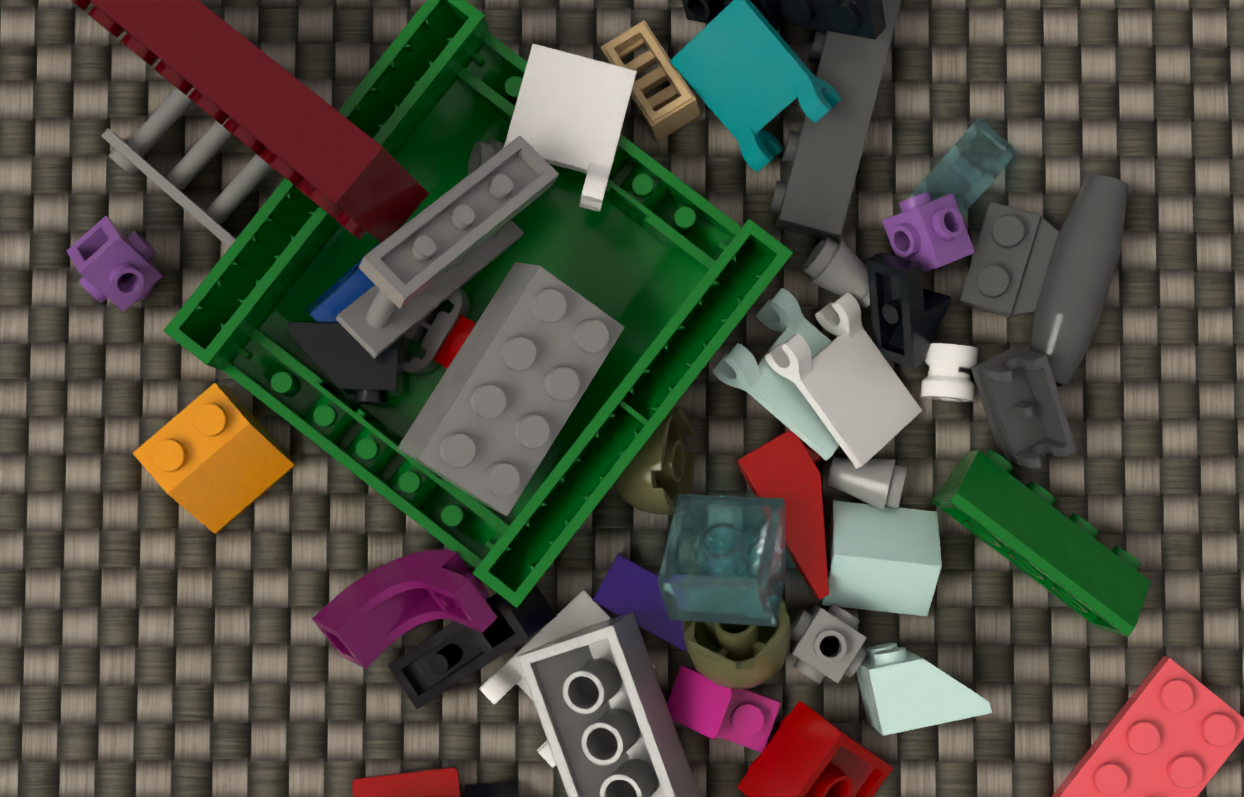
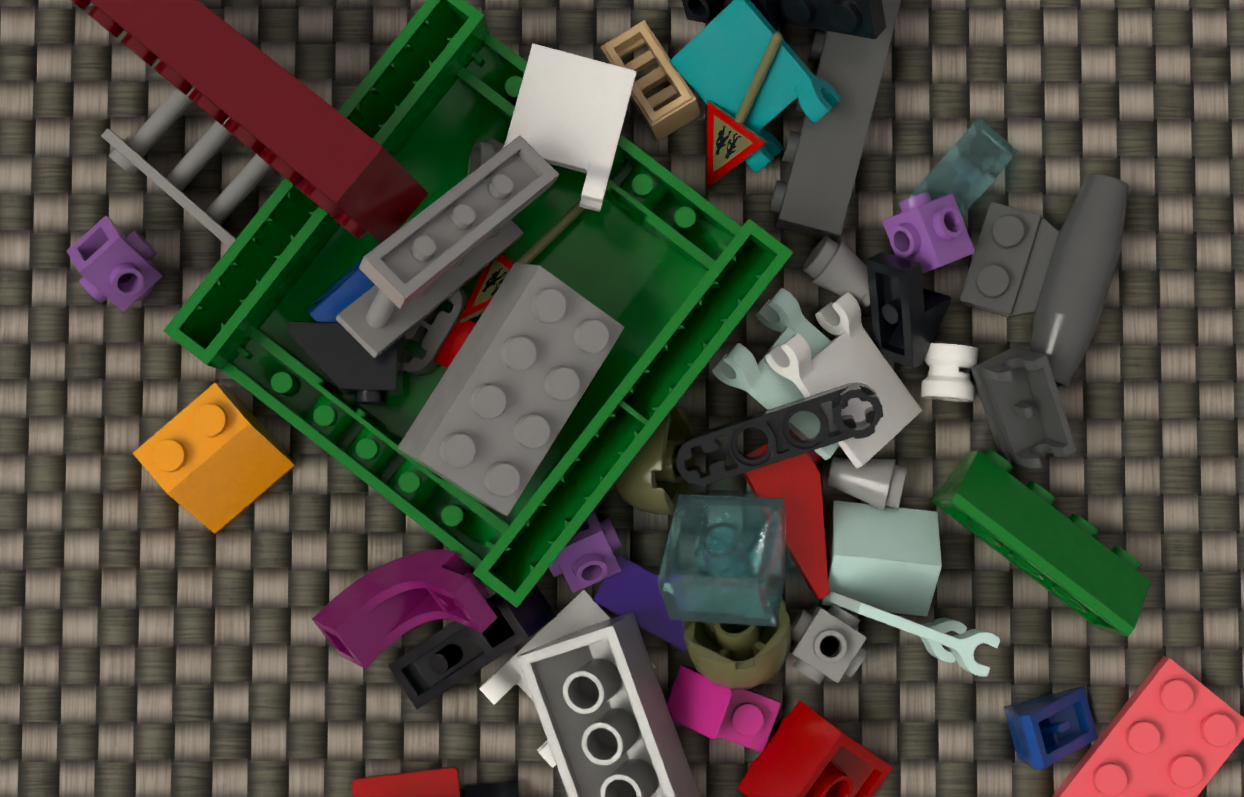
light aqua slope [856,643,992,736] -> none
none -> olive piece [459,199,586,323]
none -> medium lavender brick [549,510,622,593]
none -> black beam [676,382,883,486]
none -> piece [706,32,783,188]
none -> light aqua flag [824,590,1000,677]
none -> blue slope [1004,687,1098,770]

